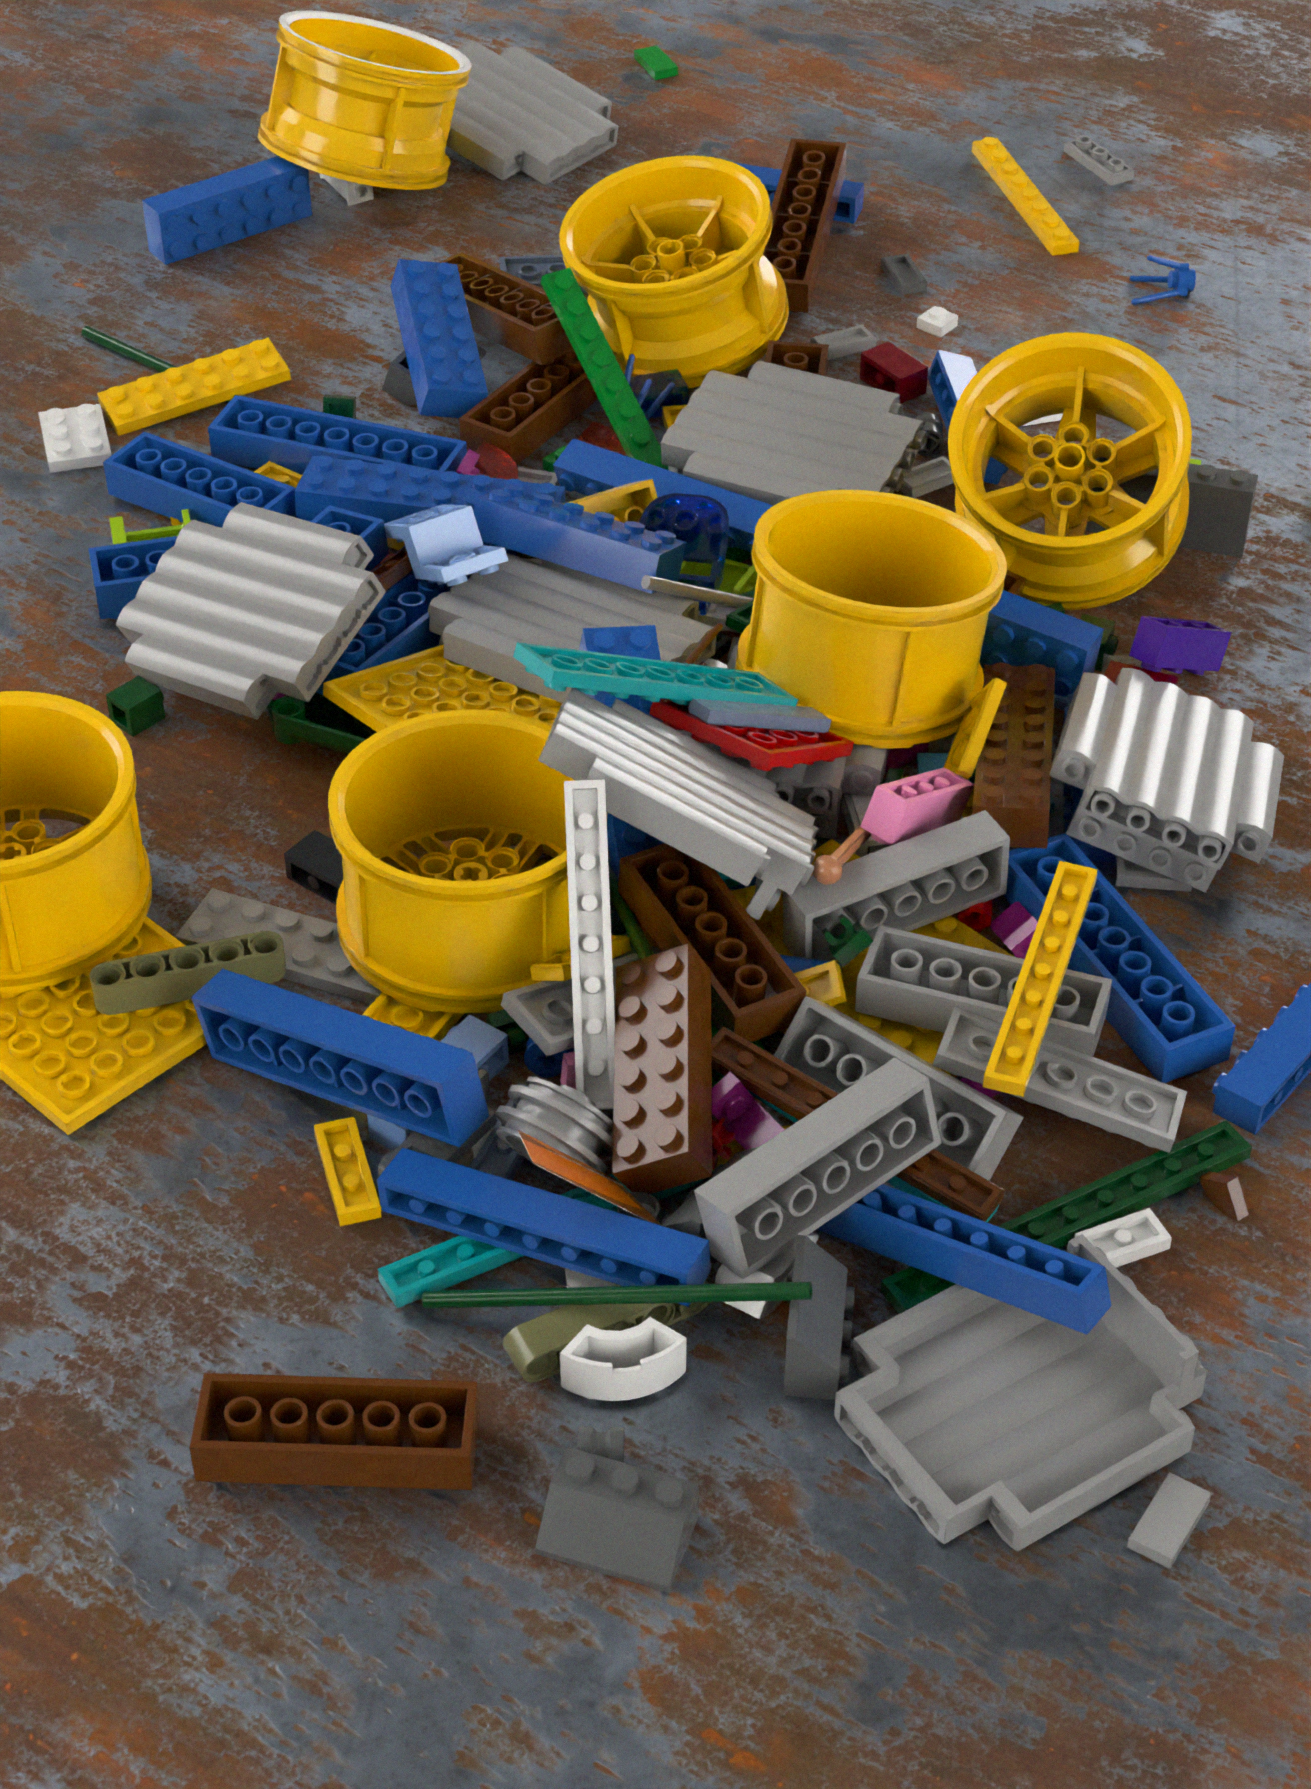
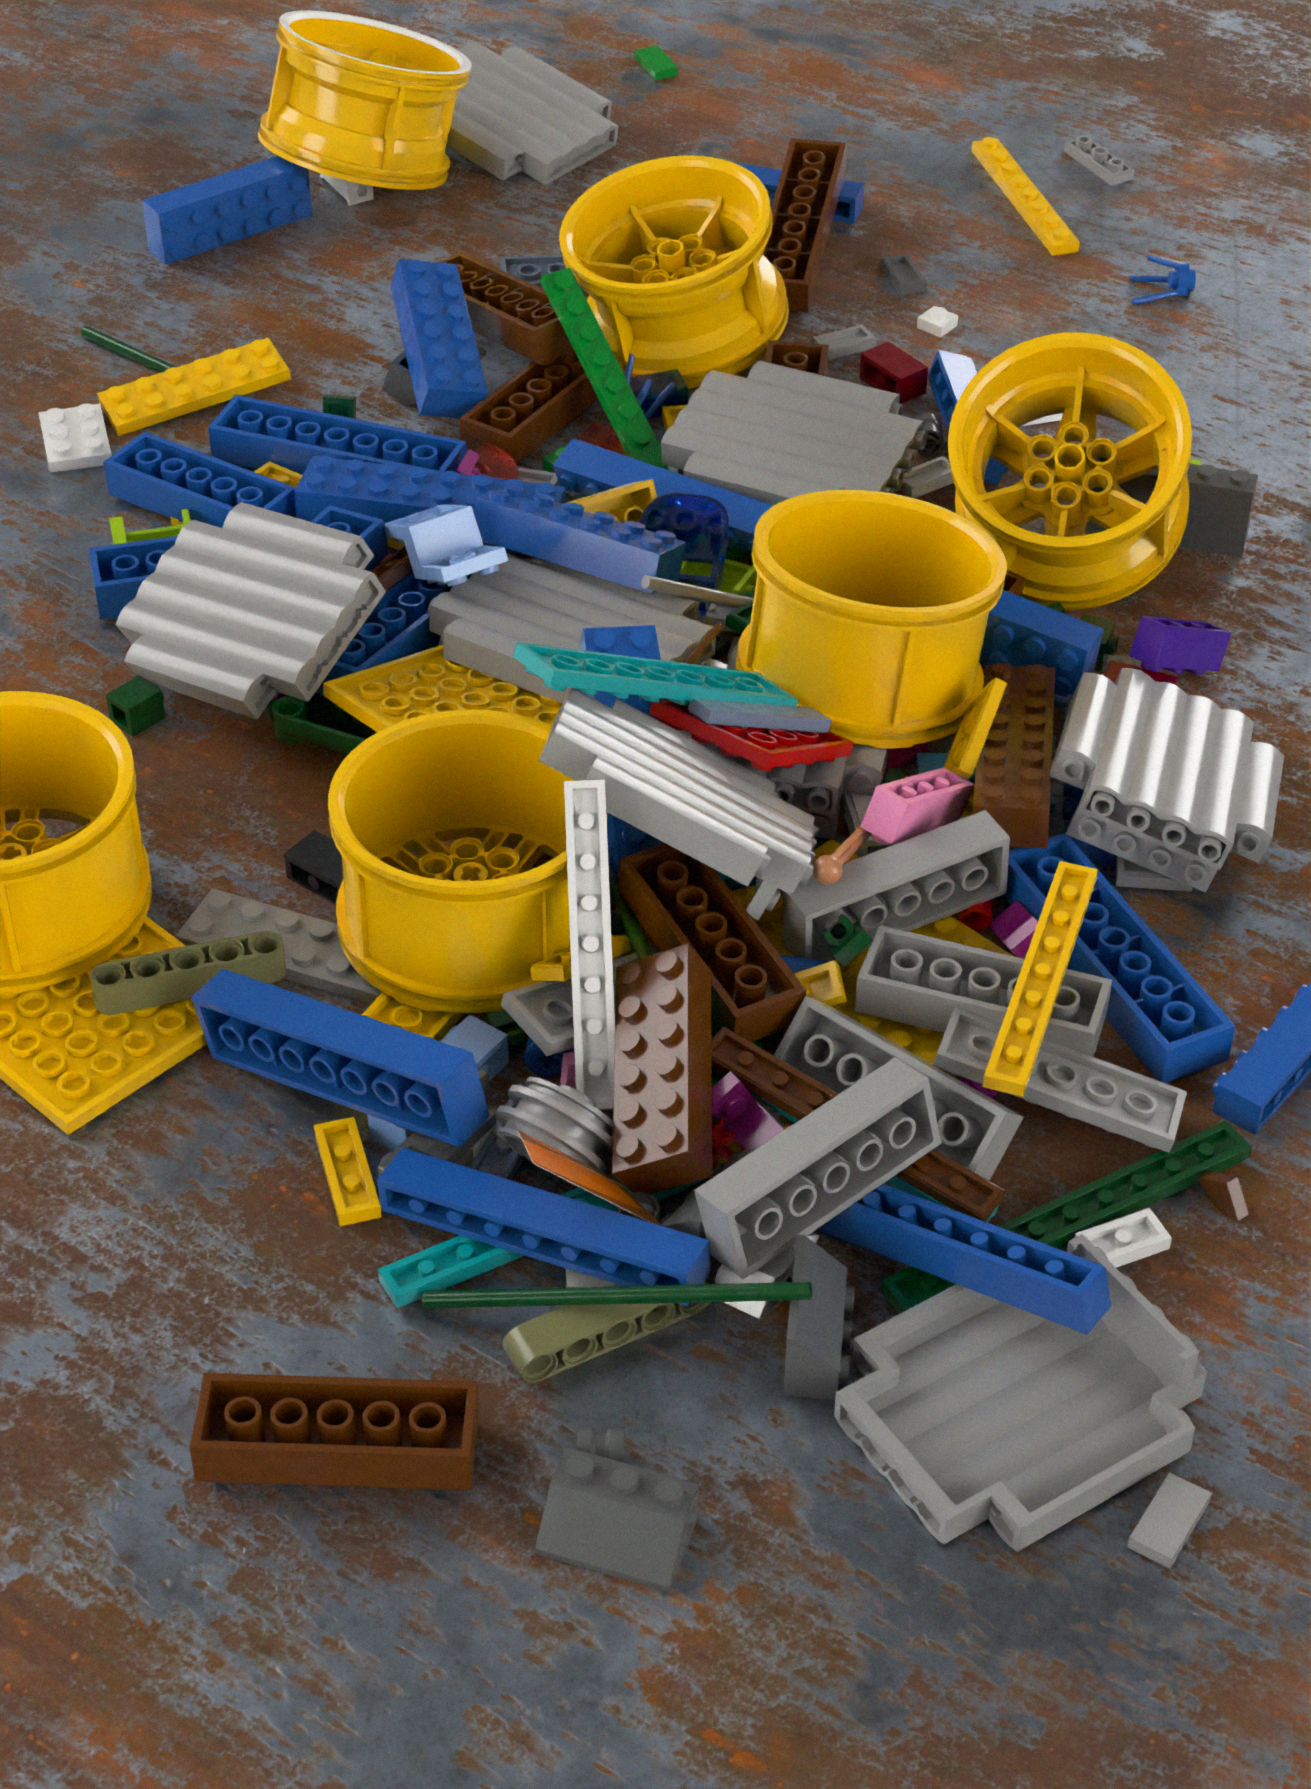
white brick [560,1317,687,1401] -> none

